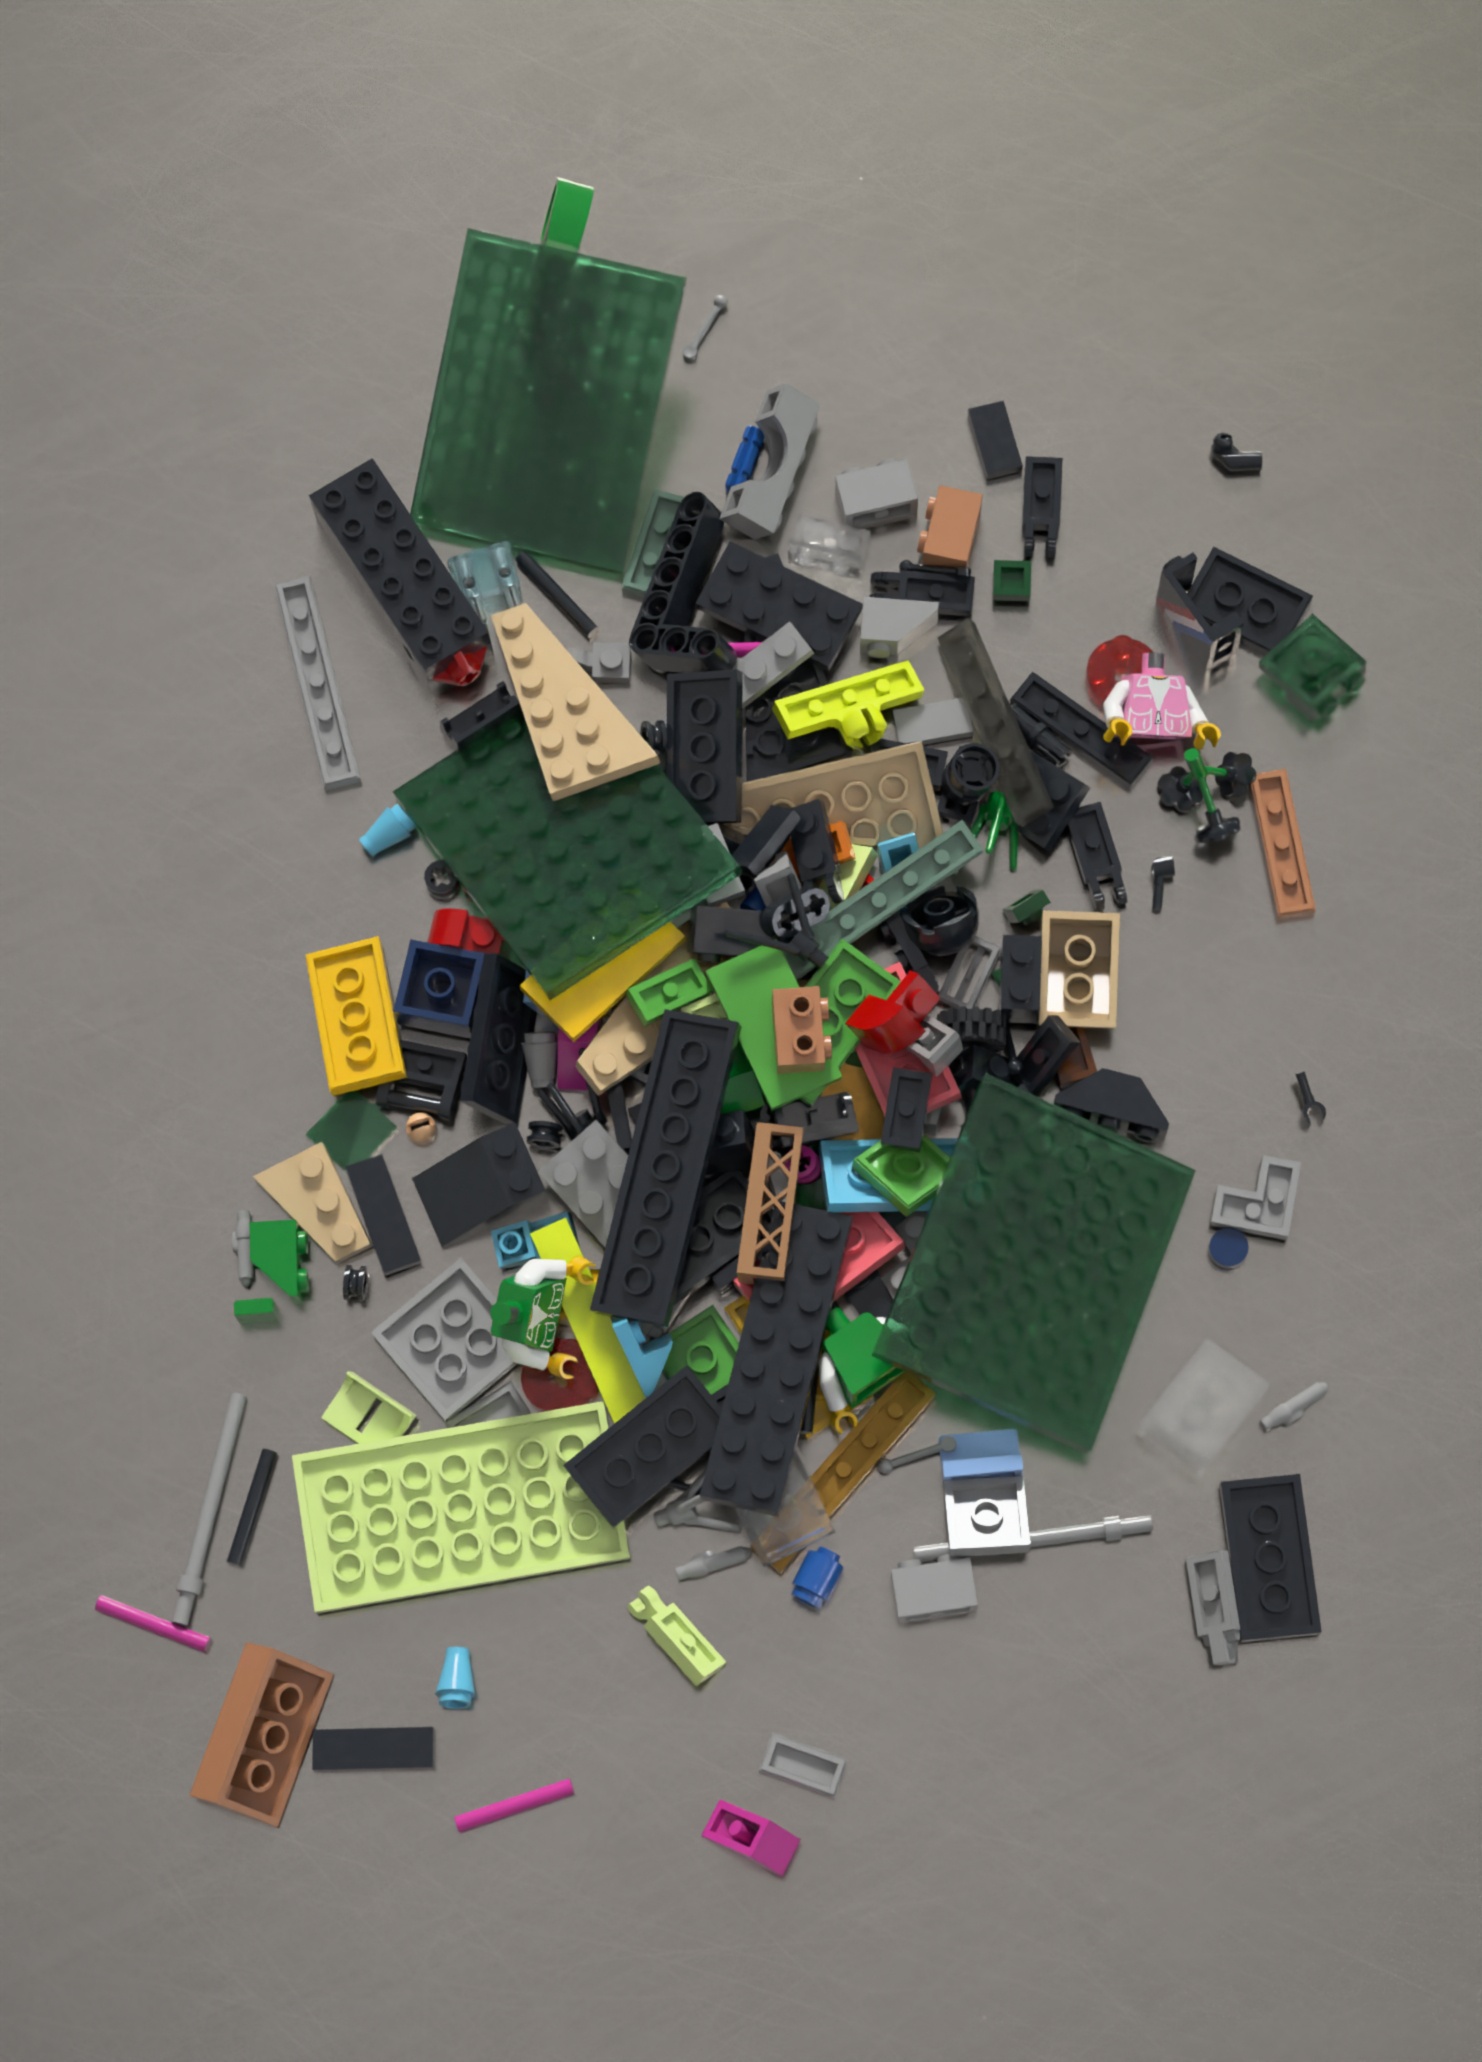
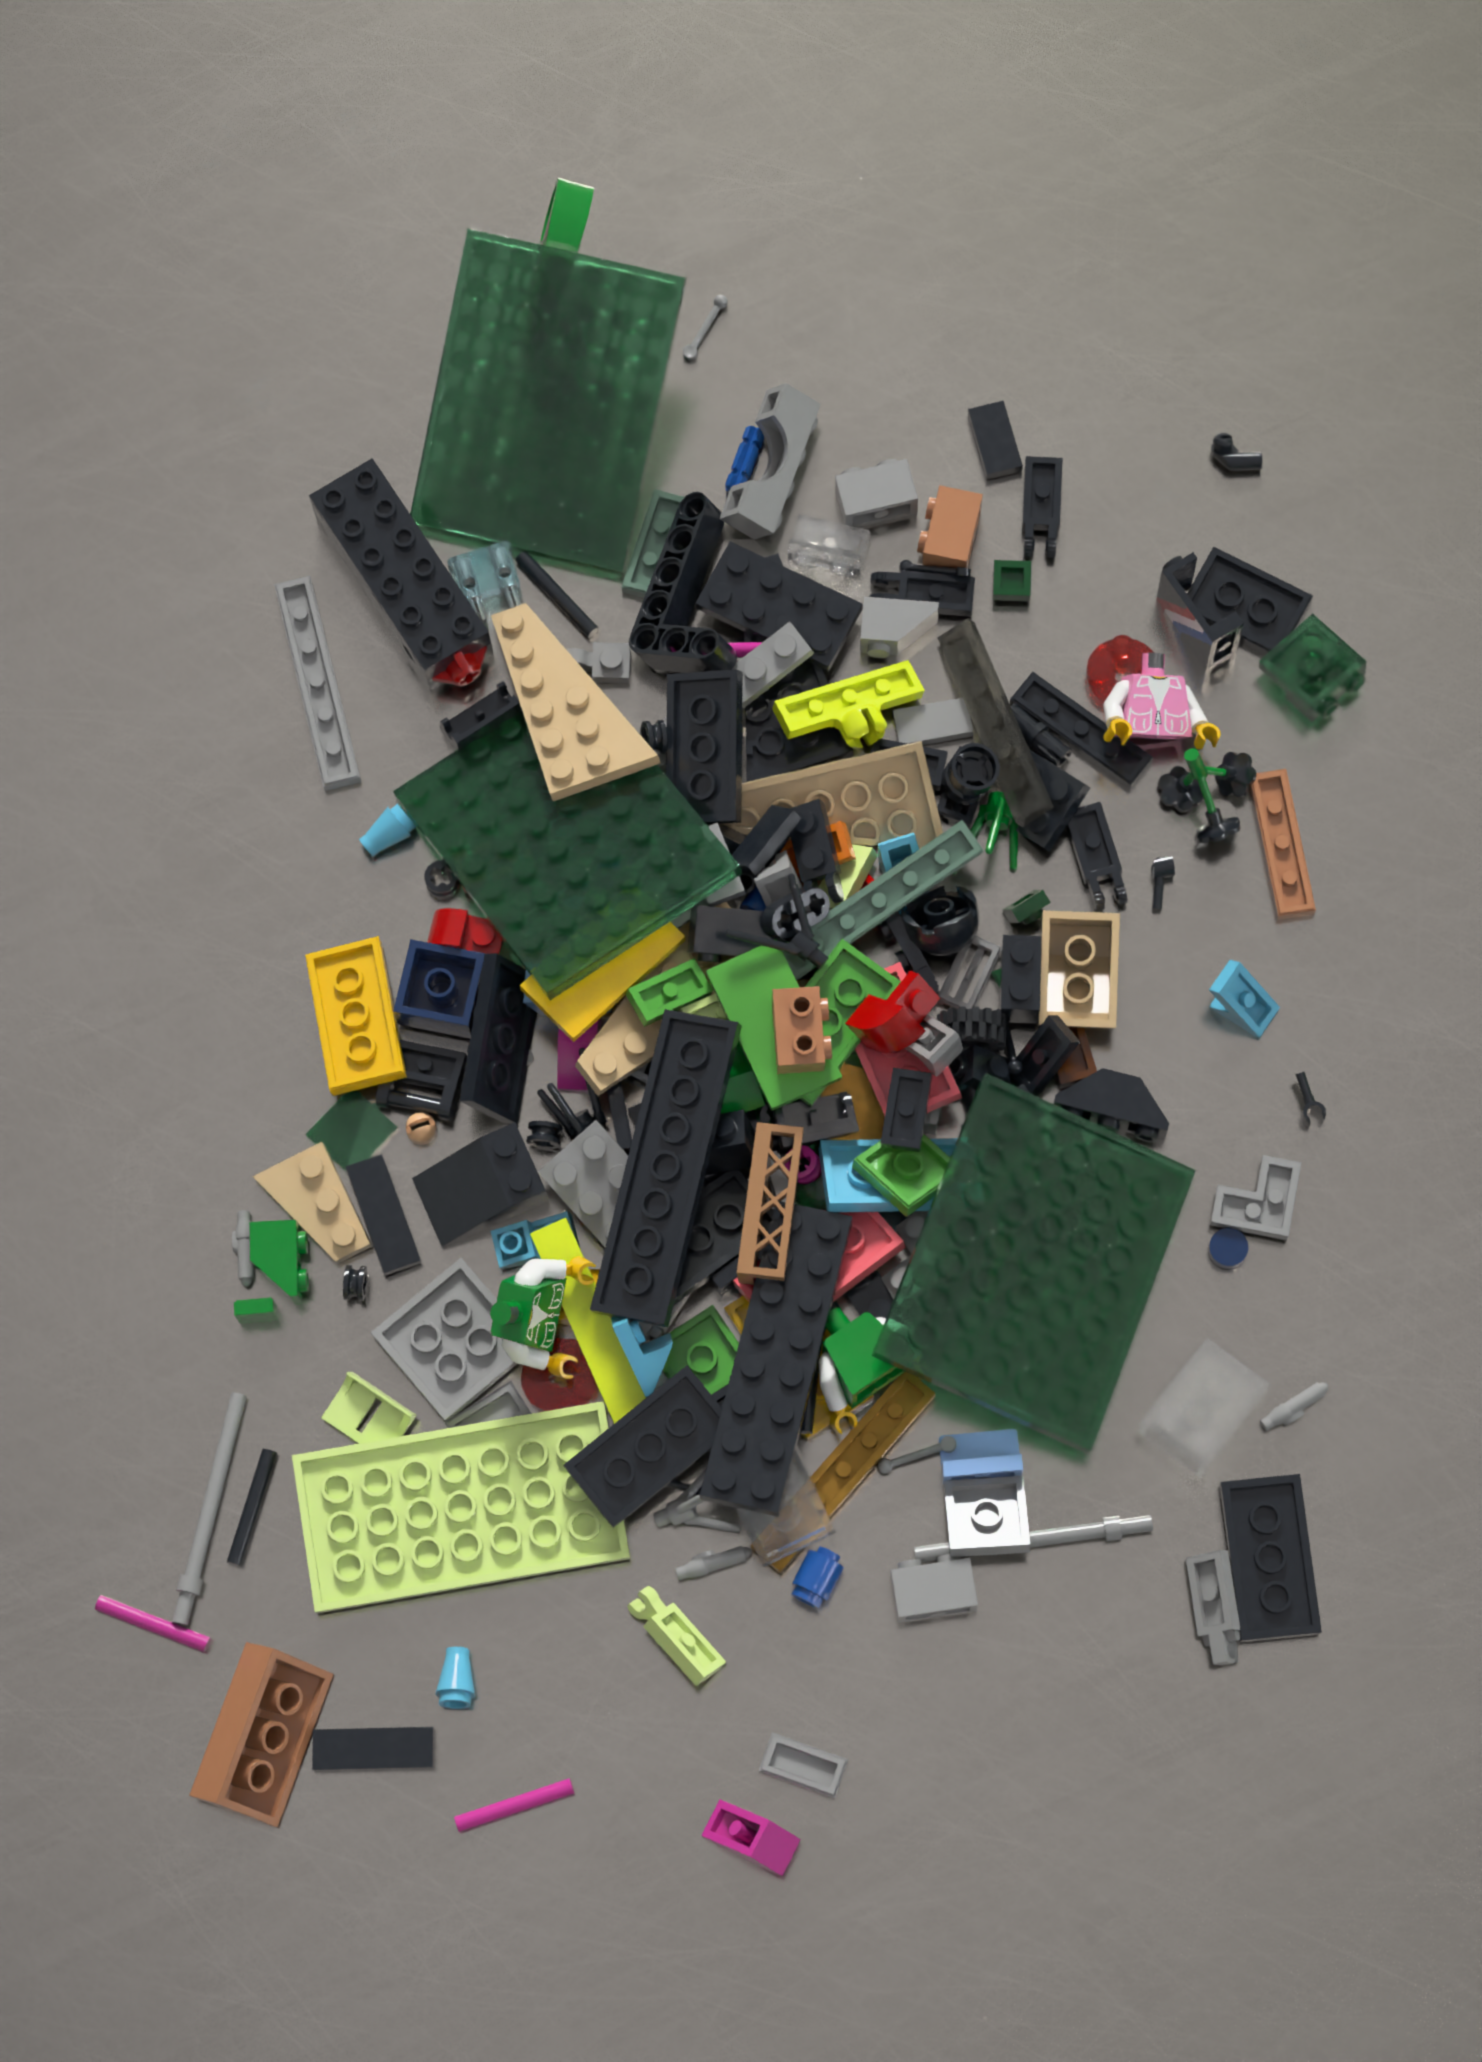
light grey cone [521,1032,558,1088] -> none
none -> medium azure slope [1209,960,1280,1038]

